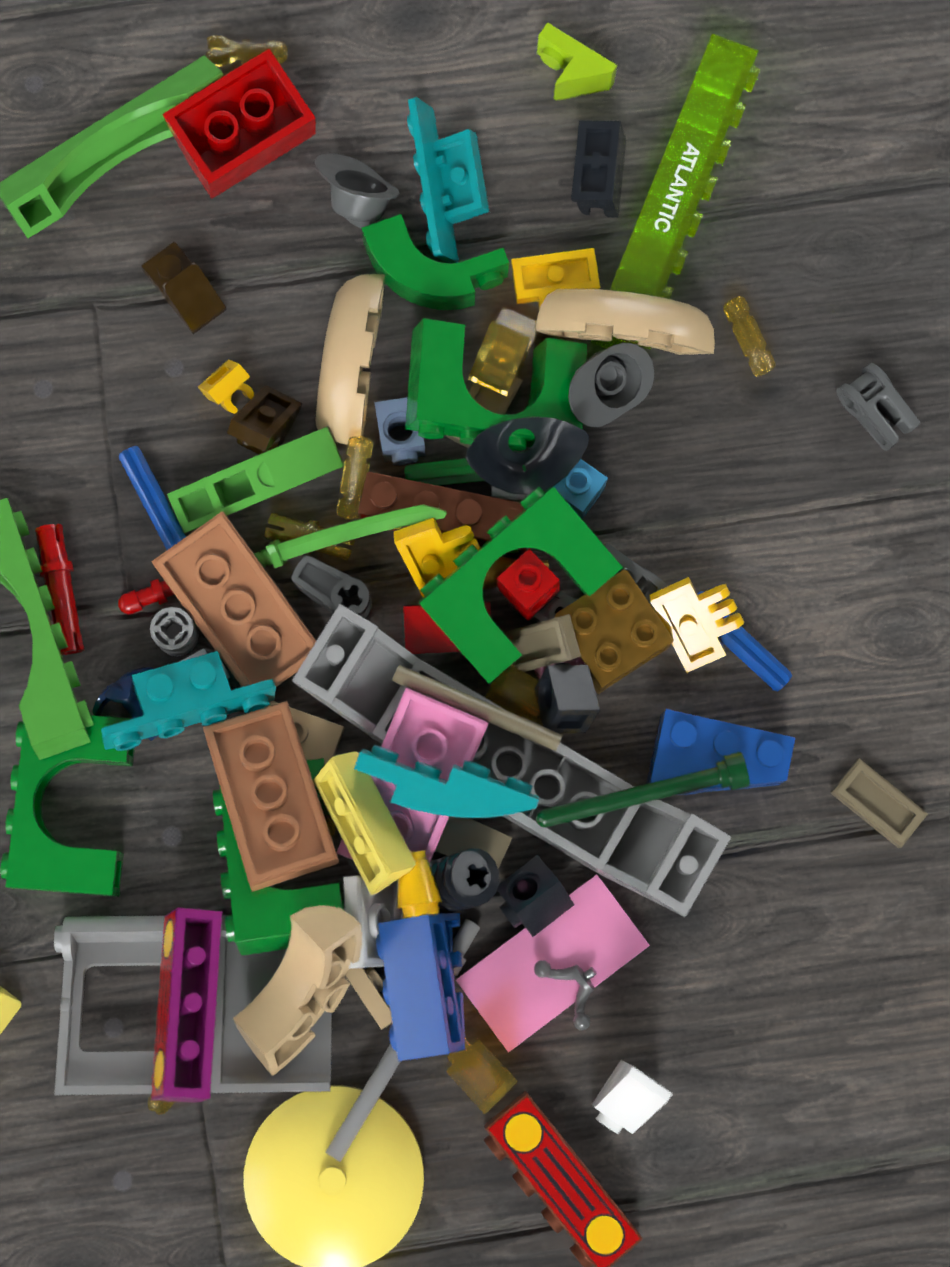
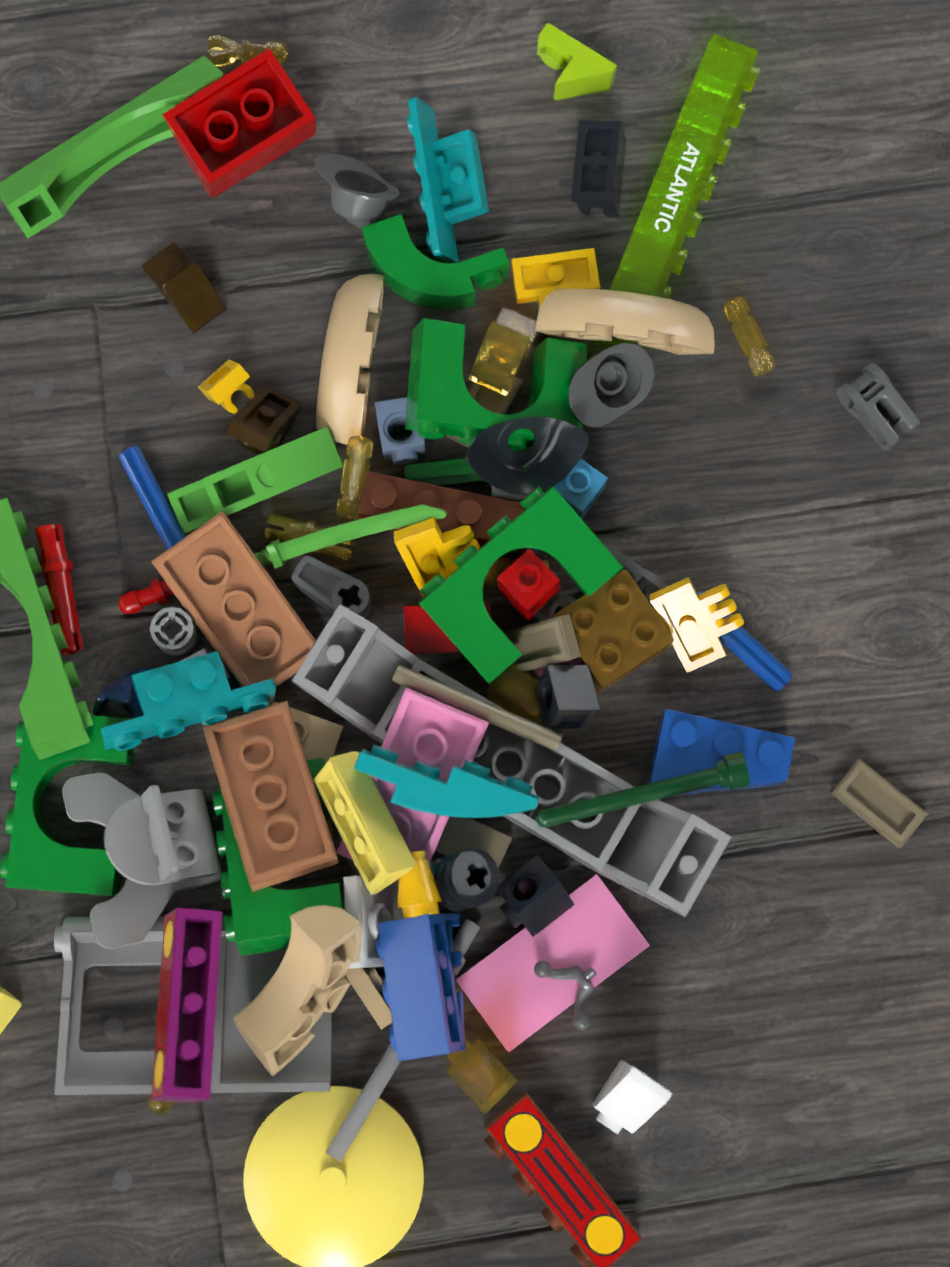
none -> light grey piece [62,773,223,949]

